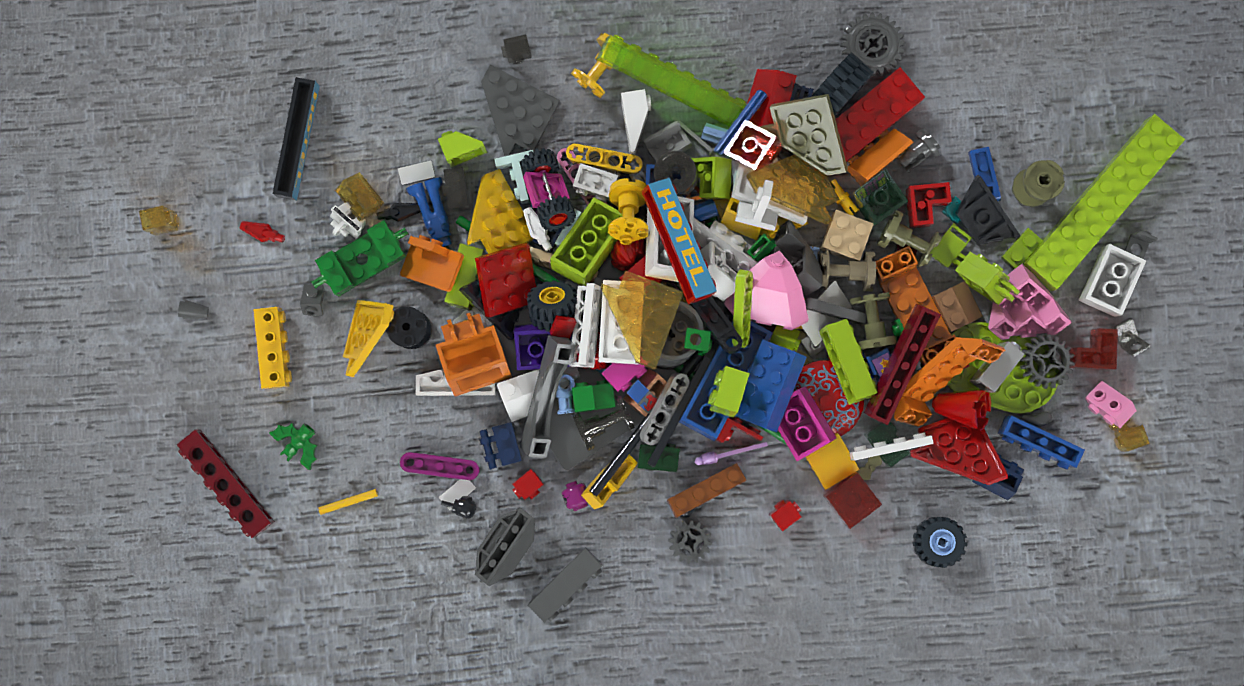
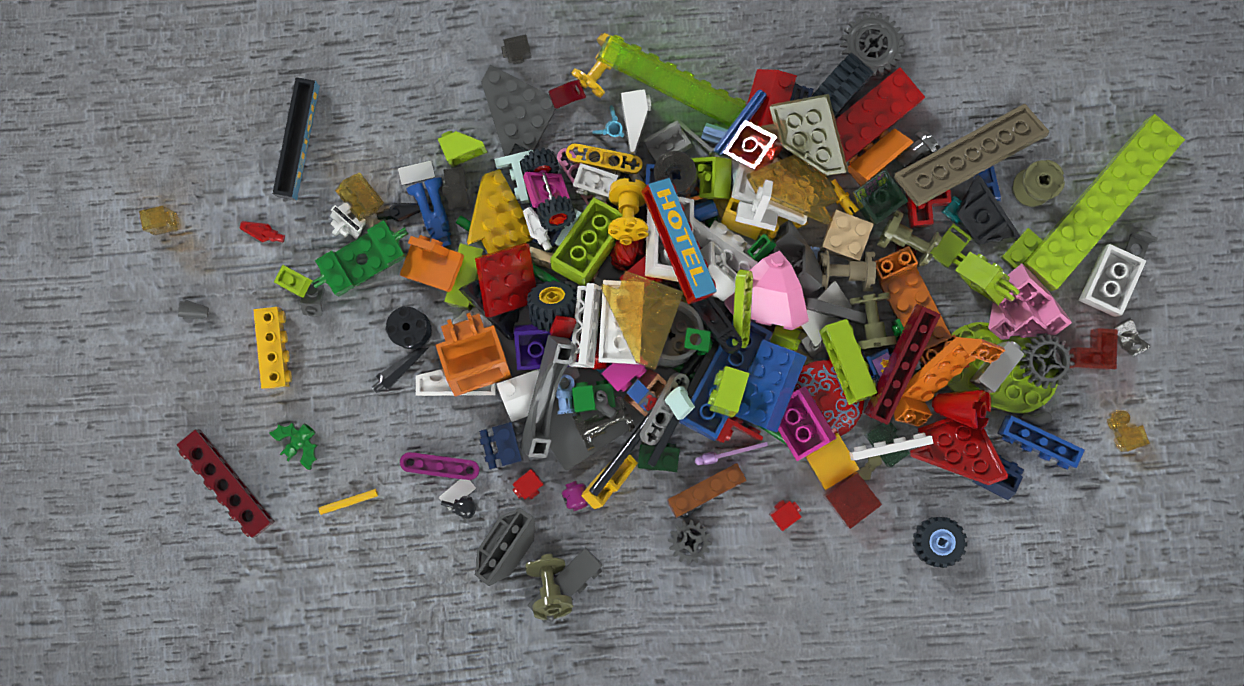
yellow wing [343,300,394,377] -> none
medium nougat slope [932,281,982,332] -> none
bright pink brick [1085,381,1137,428] -> none
none -> lime plate [274,264,312,298]
none -> black bar [372,347,429,393]
none -> olive piece [525,554,573,620]
none -> dark red bracket [548,79,586,109]
none -> medium azure plant [592,105,625,138]
none -> dark grey arm [594,390,617,419]
none -> light aqua tile [665,386,695,420]
none -> dark tan plate [894,104,1049,207]

